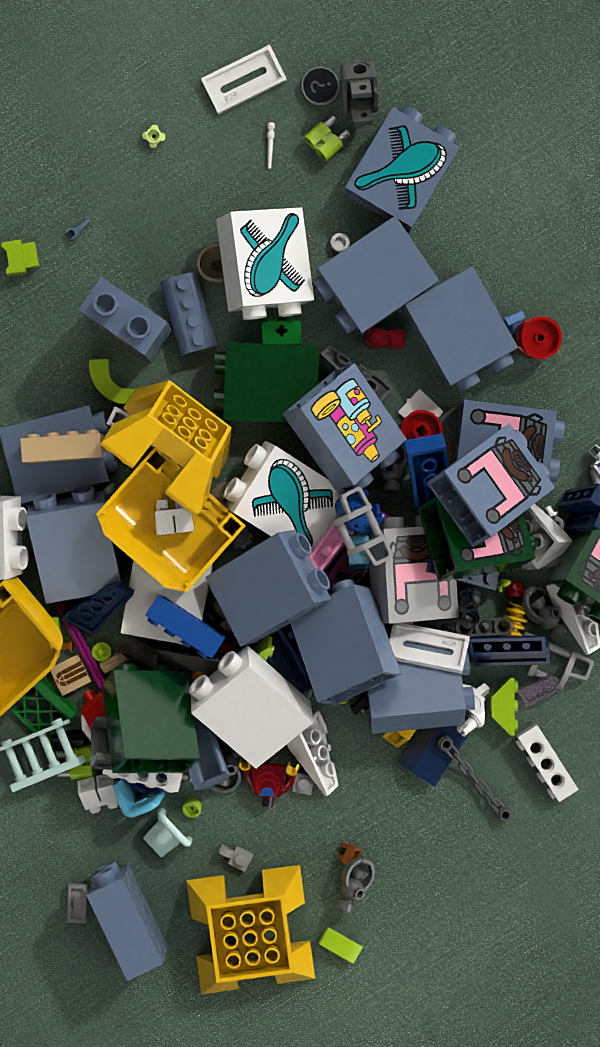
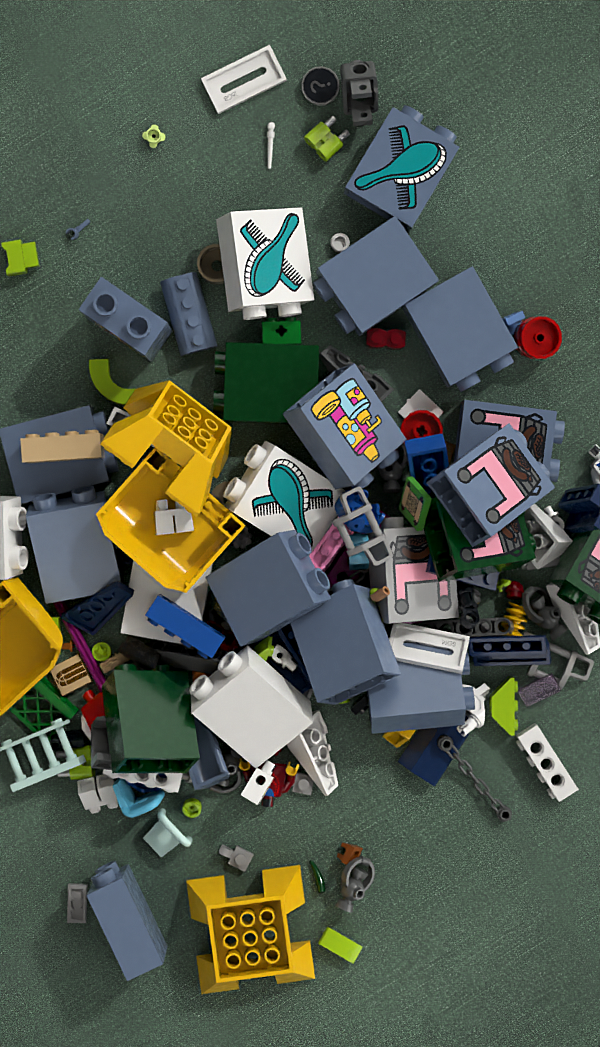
none -> white torso [241,760,277,805]
none -> white piece [272,644,297,672]
none -> dark green helmet [309,860,326,893]
none -> medium nougat arm [369,586,390,602]
none -> tile [399,476,432,531]

